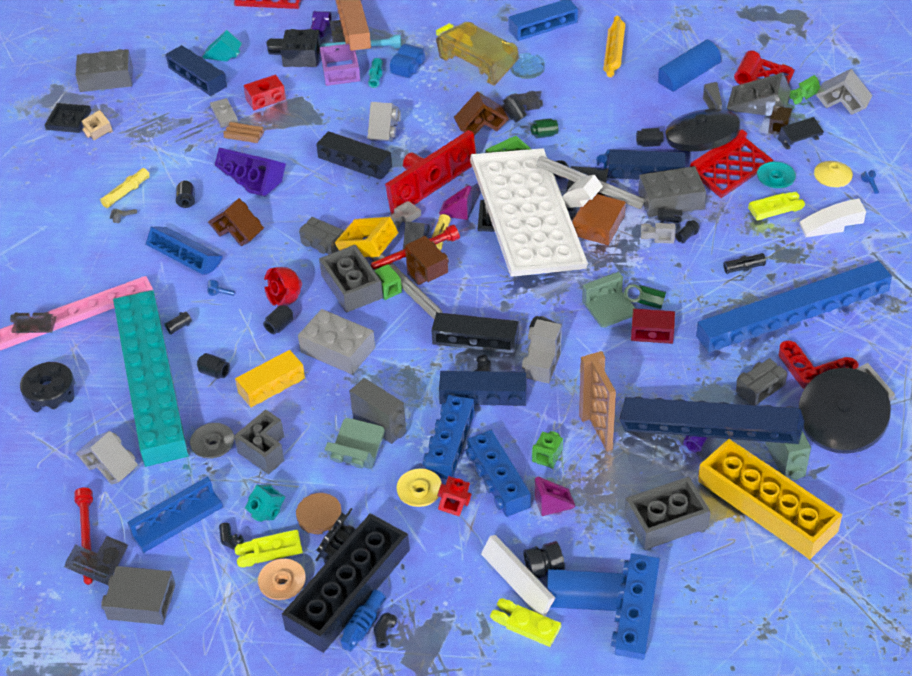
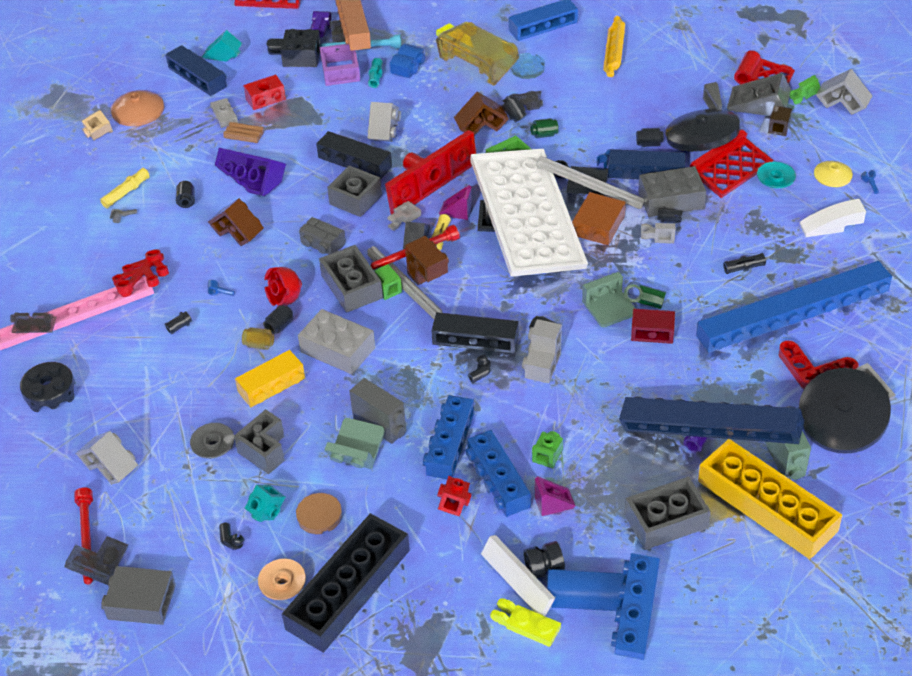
black plate [44,103,92,133] -> none
dark grey brick [75,49,133,92] -> none
teal brick [113,290,189,467] -> none
blue fence [127,477,223,553] -> none
blue brick [145,226,223,275] -> none
black brick [197,353,230,379] -> none
neon yellow hinge [235,530,303,568] -> none
black hinge [315,508,355,564] -> none
yellow window [335,217,398,257] -> none
blue hinge [340,590,386,652] -> none
black arm [373,613,397,648] -> none
light yellow dish [397,469,442,507] -> none
dark blue brick [439,371,527,406] -> none
white slope [562,175,603,208] -> none
medium nougat fence [579,351,616,452] -> none
blue brick [658,39,721,92] -> none
black pin [675,220,700,244] -> none
dark grey brick [736,358,787,405] -> none
neon yellow hinge [748,192,805,220] -> none
black hinge [778,117,824,149] -> none
none -> nougat dish [111,90,164,126]
none -> red plant [112,249,169,297]
none -> clear yellow brick [242,327,274,350]
none -> dark grey brick [327,166,382,217]

